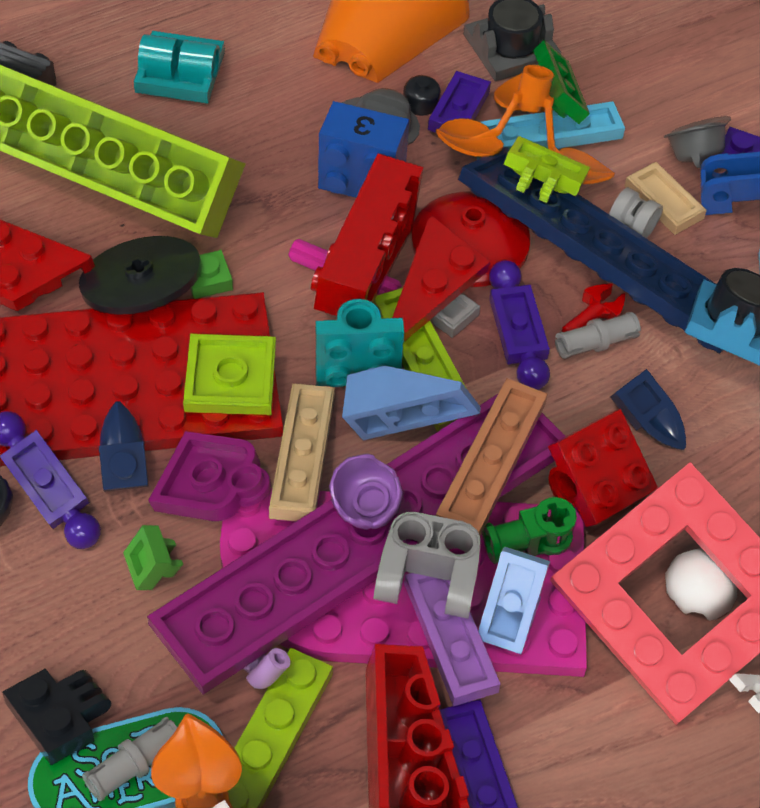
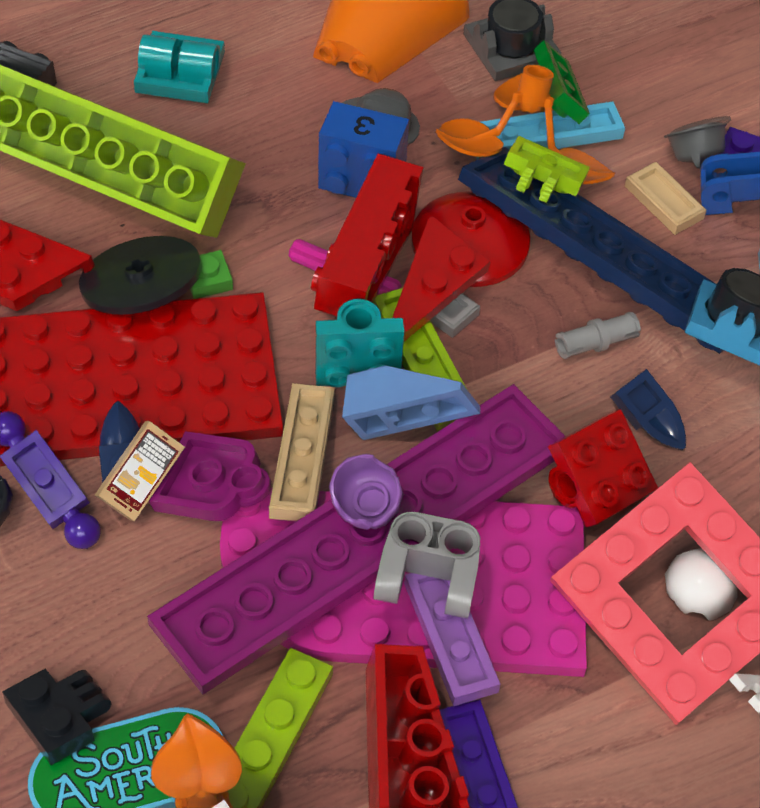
light grey pin [82,717,177,801] -> none
bright green tile [123,525,183,590] -> none
lime tile [183,334,276,415] -> none
lavender arm [243,648,290,689] -> none
black piece [403,75,441,116] -> none
dark purple plate [428,71,491,132] -> none
nougat plate [436,378,548,535] -> none
light blue slope [478,547,550,654] -> none
green connector [482,497,577,564] -> none
dark purple plate [489,260,550,390] -> none
red bar [561,283,625,332] -> none
light grey wheel [609,187,663,238] -> none
none -> tile [95,421,185,521]

